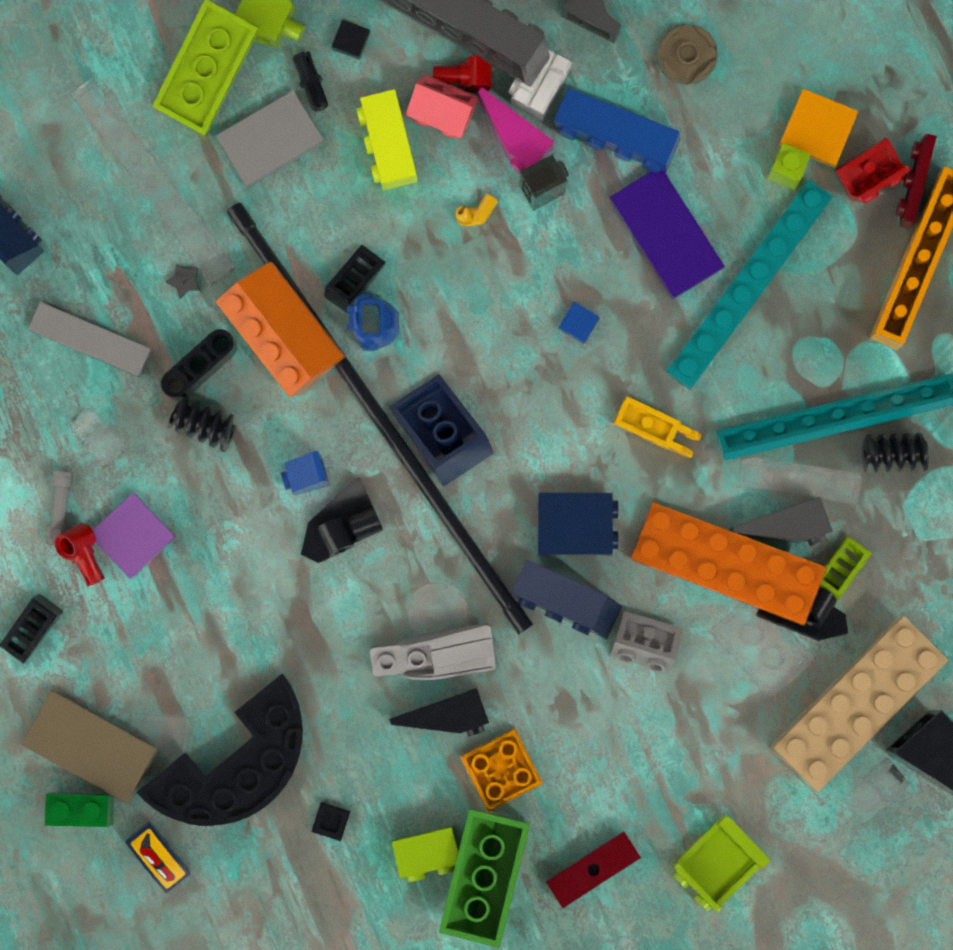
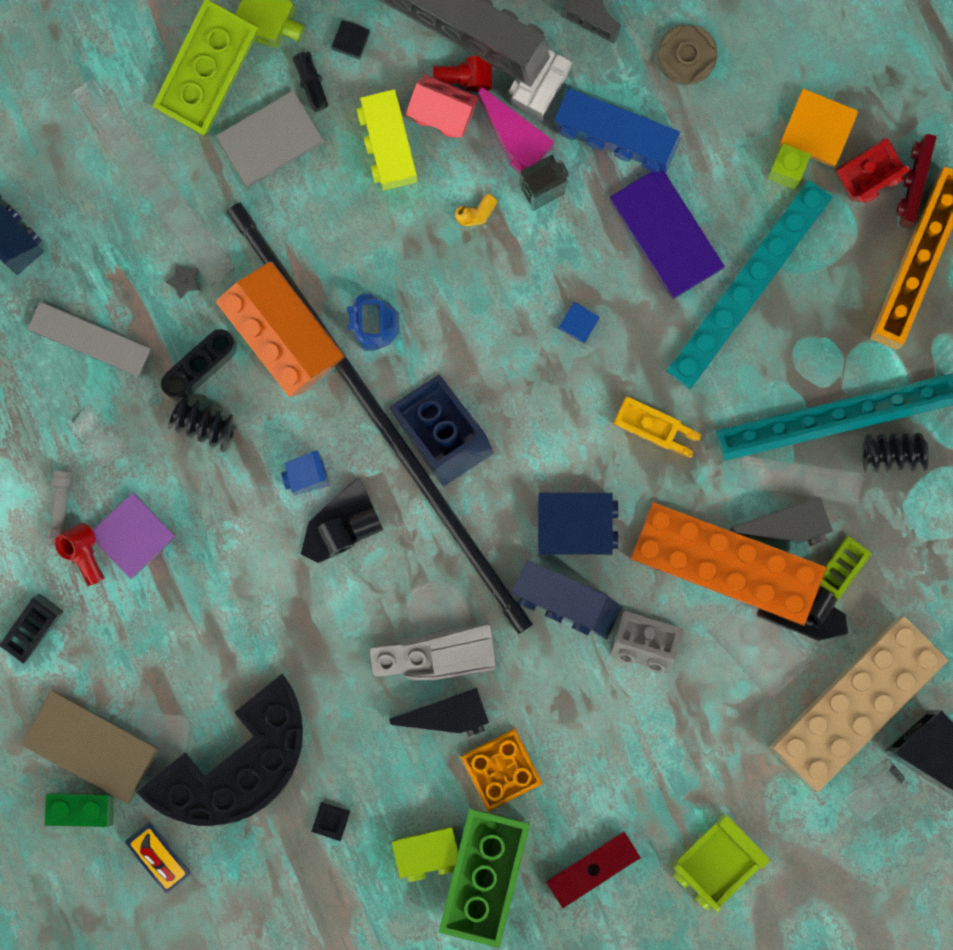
black slope [324,245,386,313] -> none

